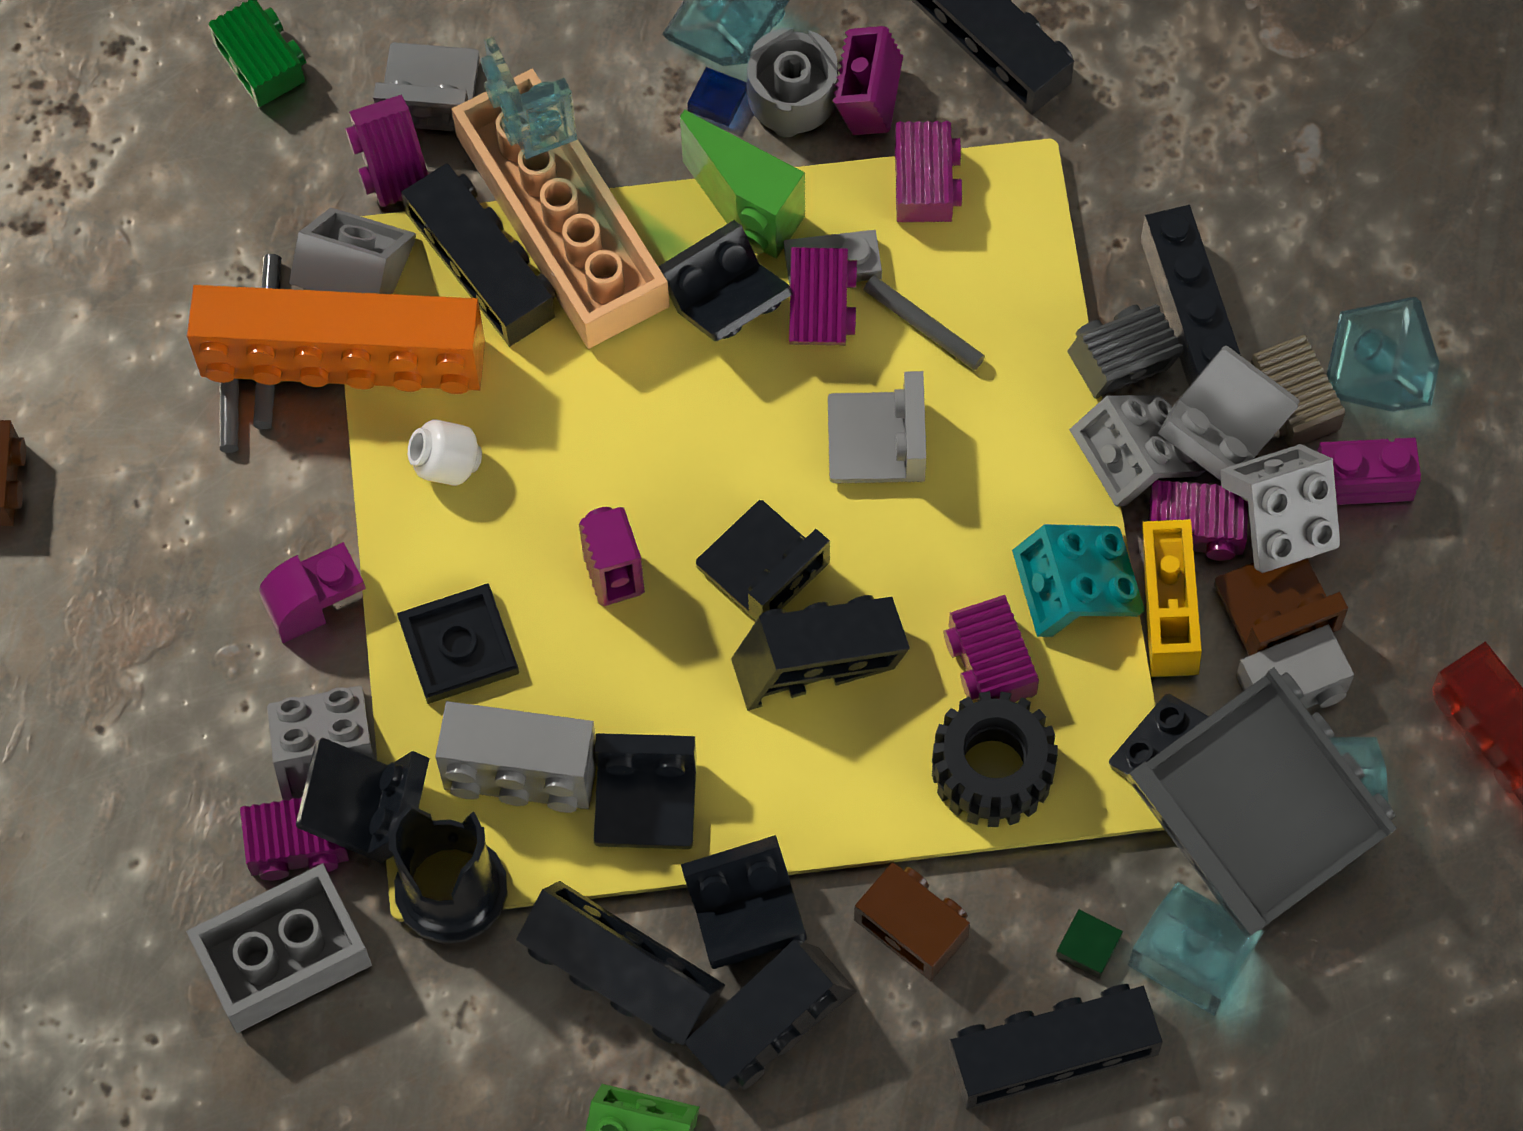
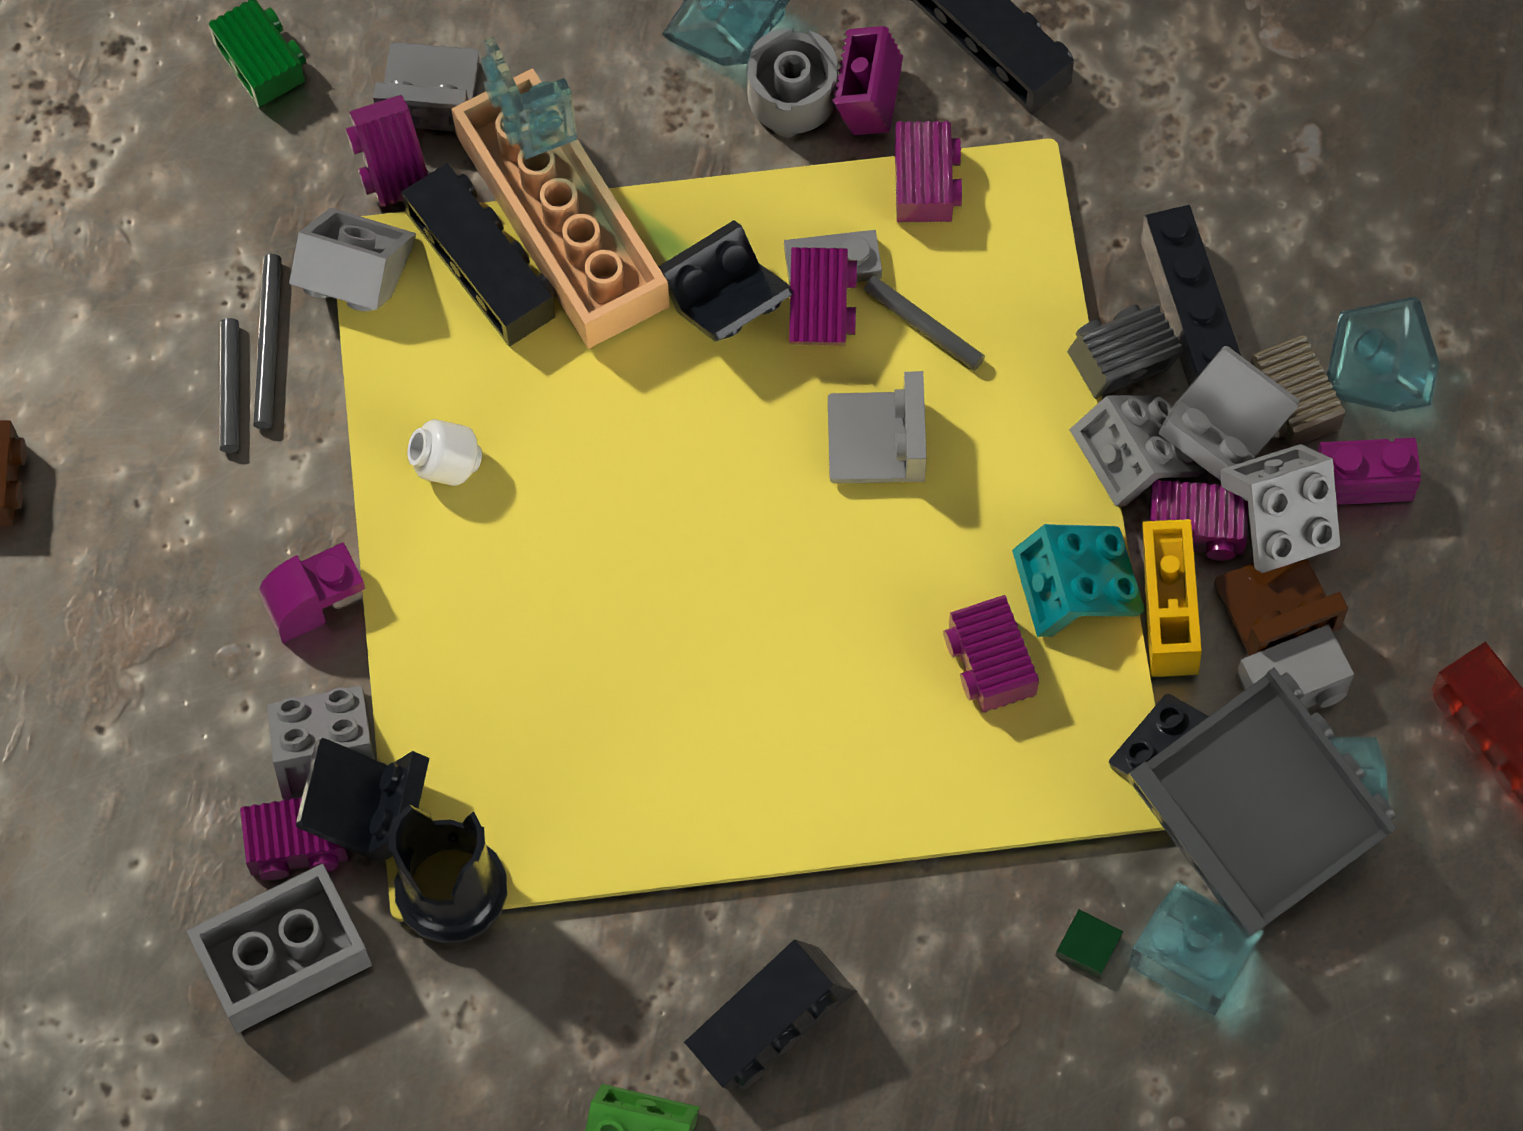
orange brick [187,285,485,394] -> none
black tile [397,583,519,704] -> none
light grey brick [435,701,597,813] -> none
black brick [516,881,725,1046] -> none
magenta brick [579,507,645,606] -> none
black bracket [594,733,697,849] -> none
bright green slope [680,110,805,259] -> none
black bracket [681,835,807,969] -> none
clear blue tile [687,67,747,127] -> none
black bracket [696,500,830,621] -> none
black wedge [731,595,910,711] -> none
reddish brown brick [854,862,970,981] -> none
black tyre [932,691,1058,827] -> none
black brick [949,984,1163,1109] -> none

